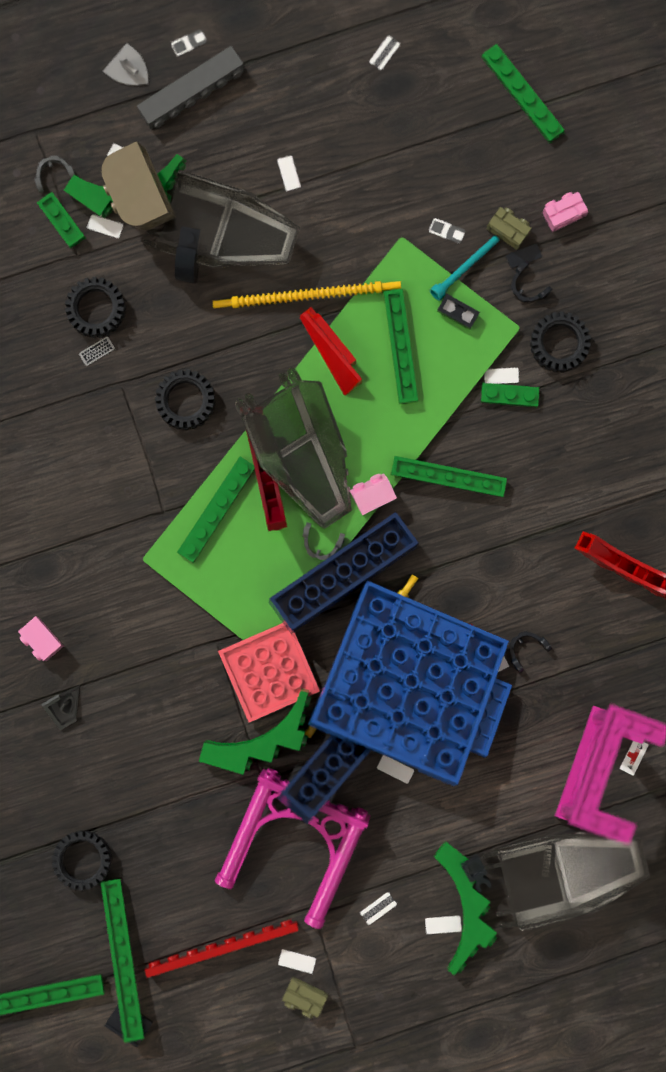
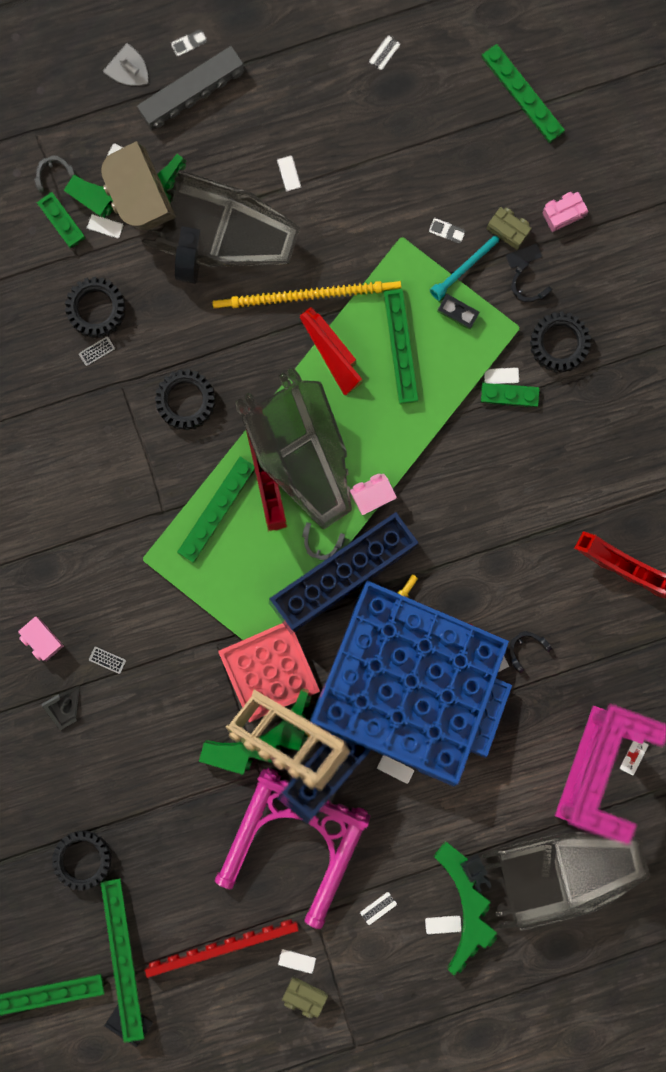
green plate [391,456,507,497] -> none
none -> sticker [89,647,126,674]
none -> tan window [226,690,350,790]

